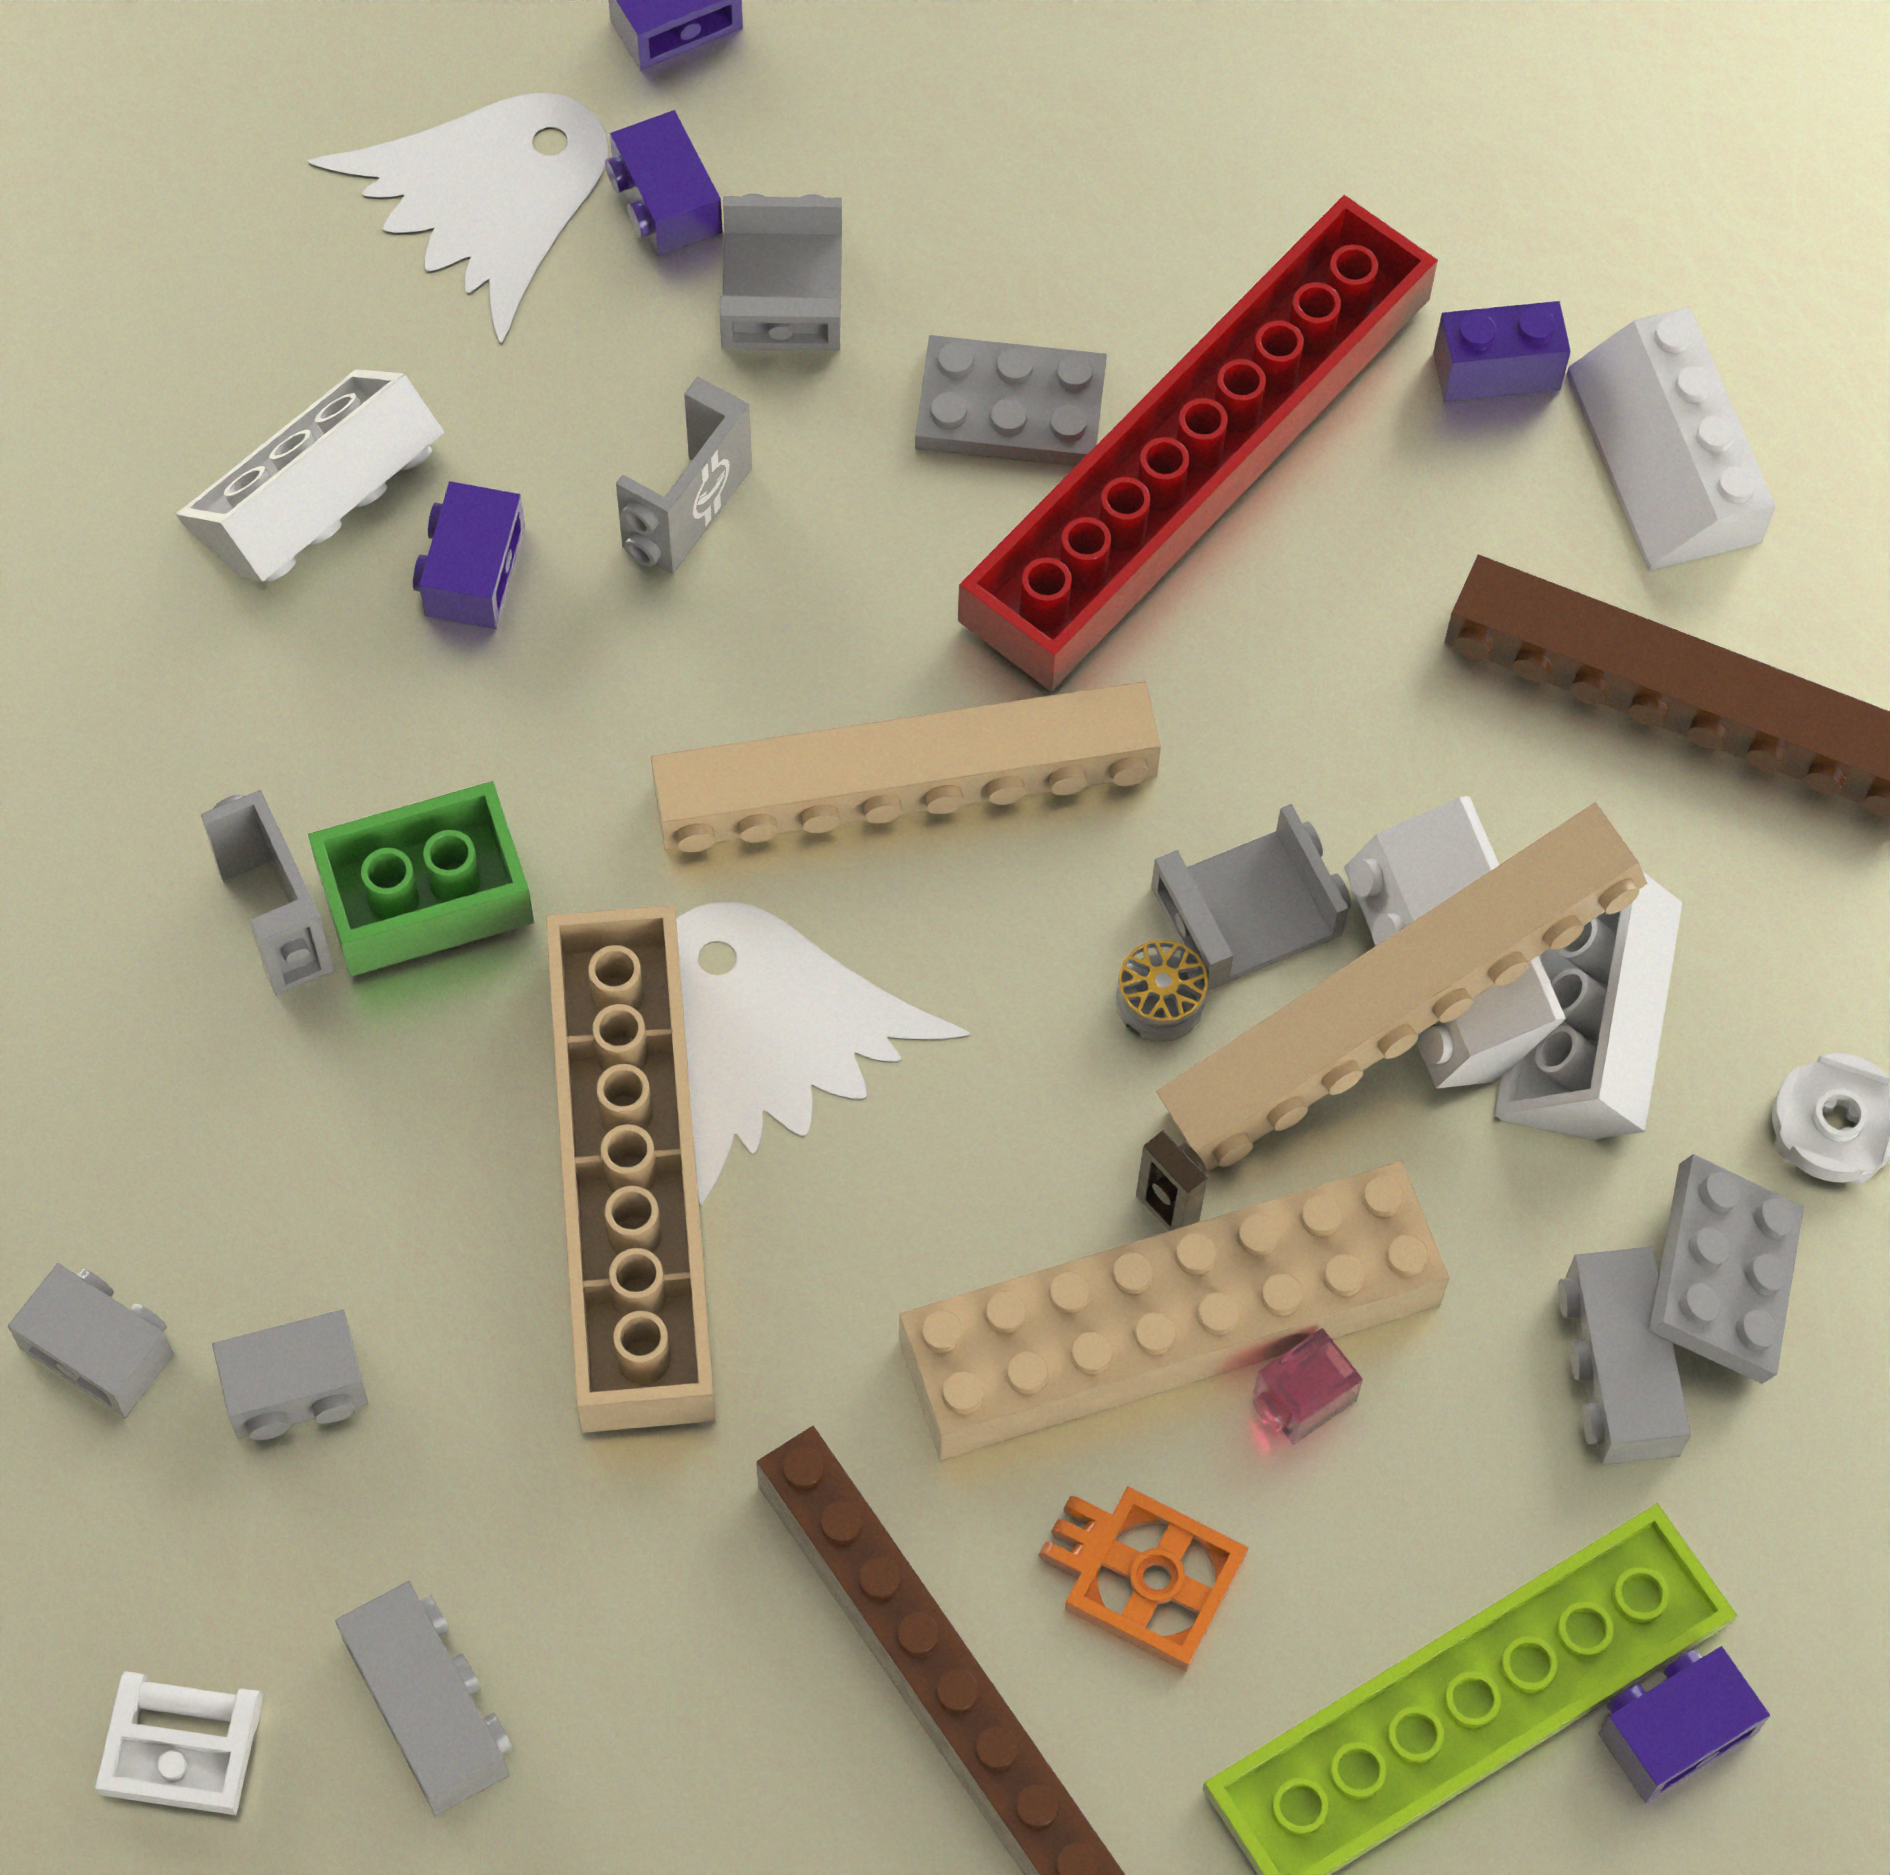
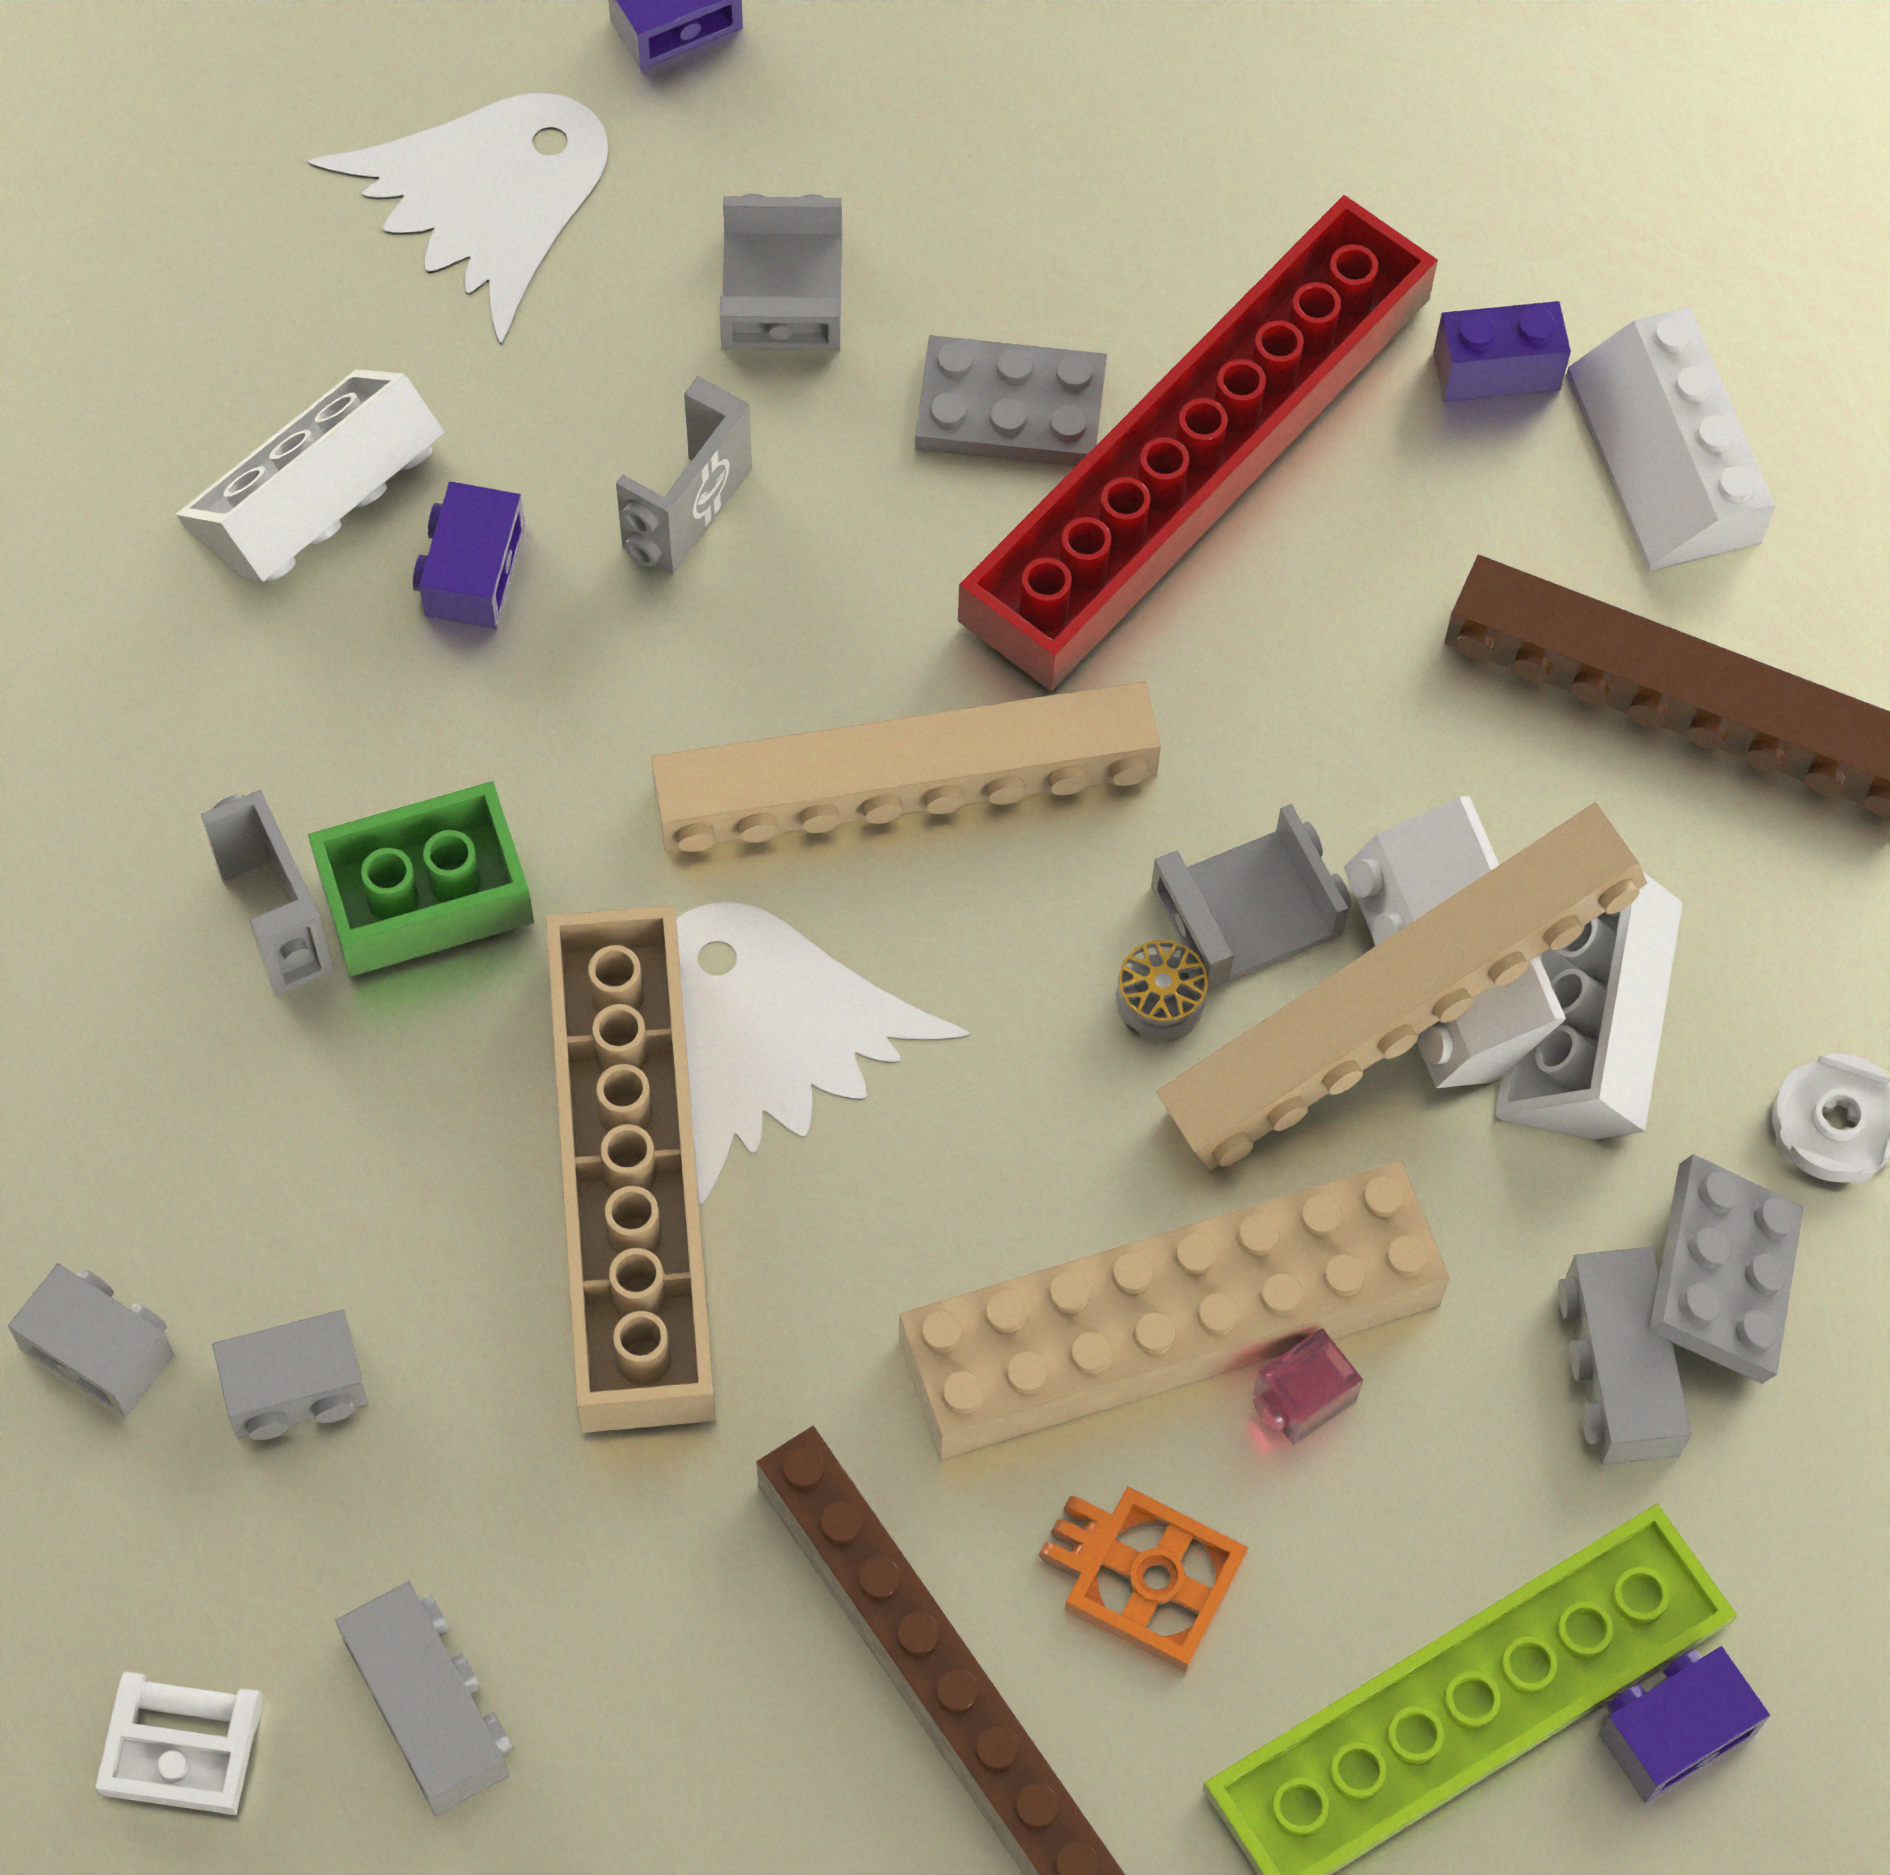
dark purple brick [605,110,723,256] -> none
dark brown plate [1136,1130,1208,1231] -> none

